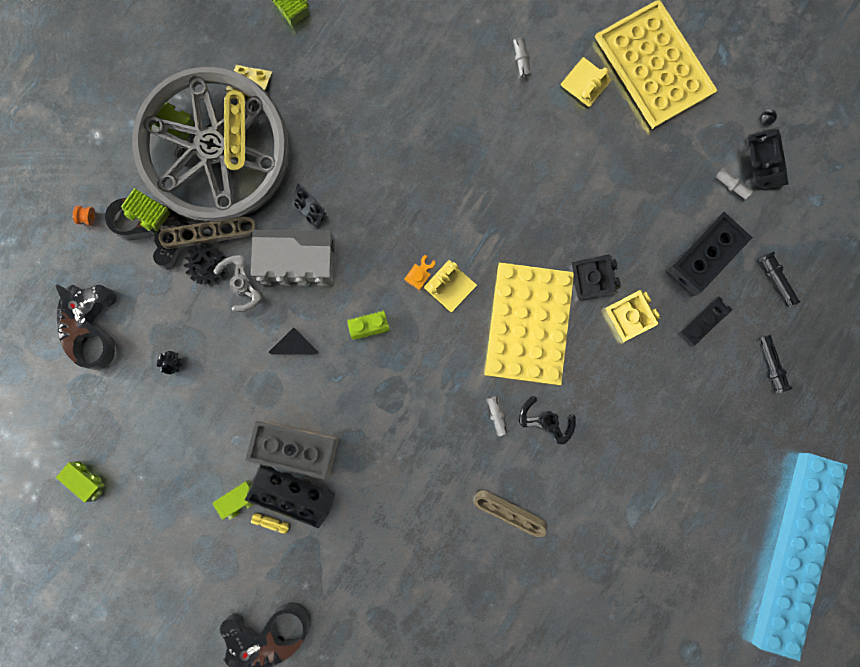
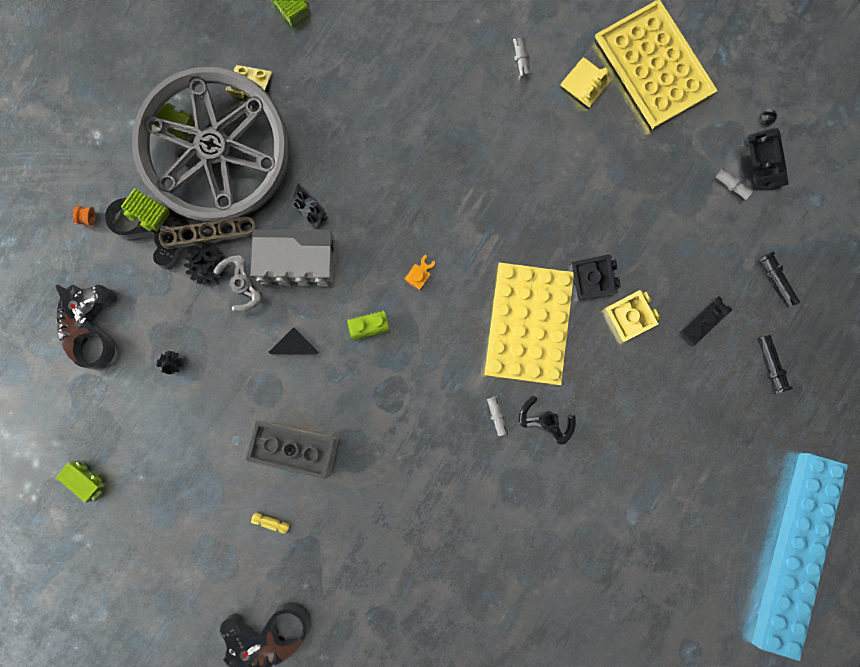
lime brick [212,480,254,520] -> none
light yellow plate [224,90,245,170] -> none
black brick [244,464,336,529] -> none
light yellow hinge [423,260,477,313] -> none
dark tan plate [474,491,548,537] -> none
black brick [666,212,753,296] -> none

